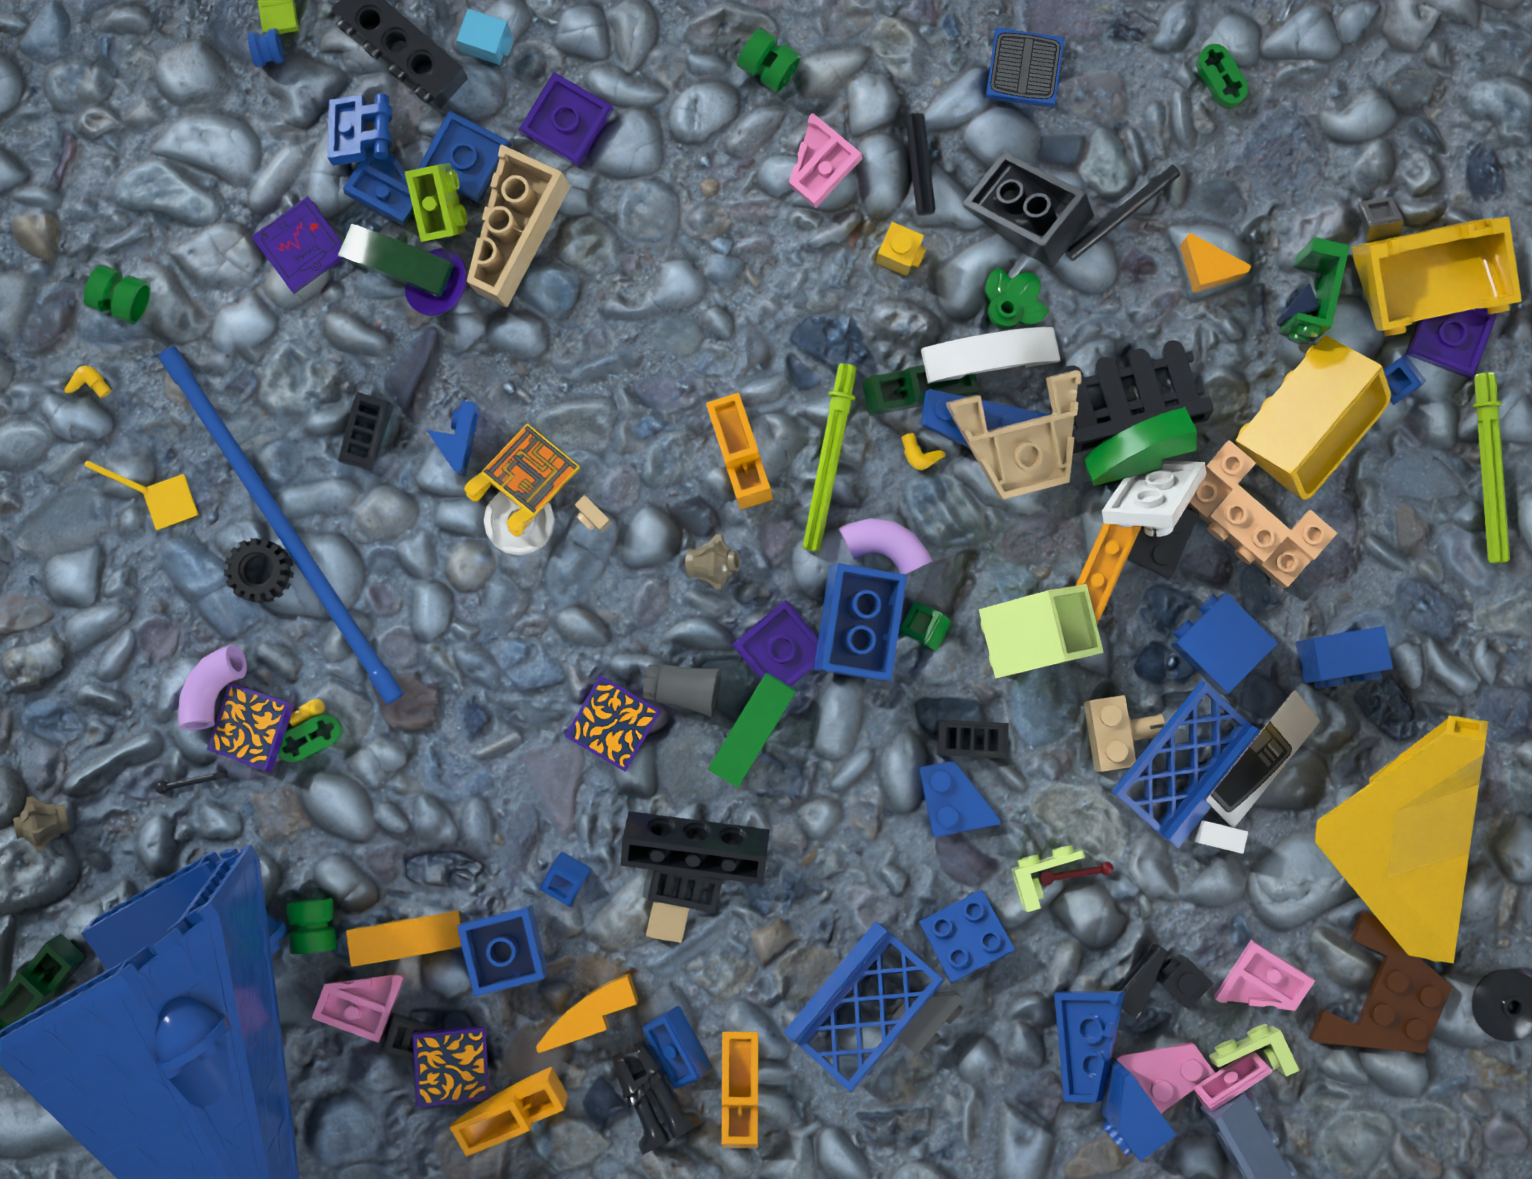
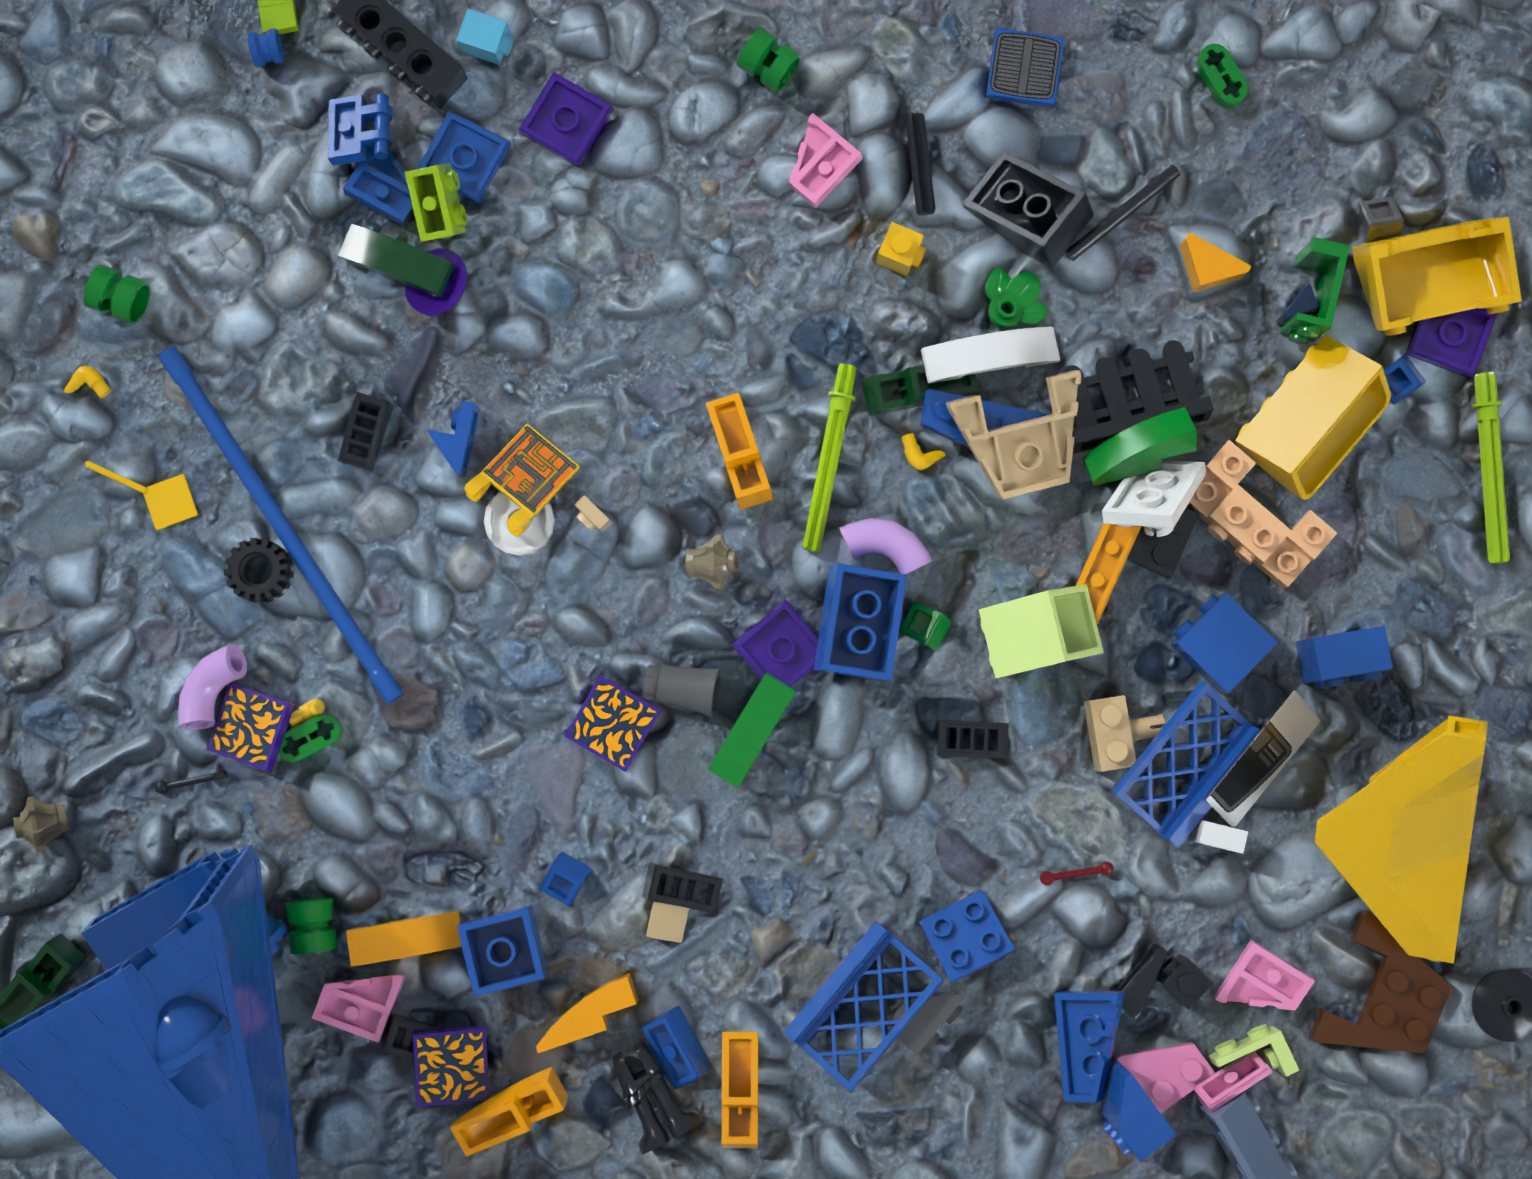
dark purple tile [251,196,343,294] -> none
tan wedge [467,144,570,308] -> none
black brick [620,811,770,884] -> none
blue wing [919,761,1001,837] -> none
yellowish green bracket [1011,845,1085,912] -> none

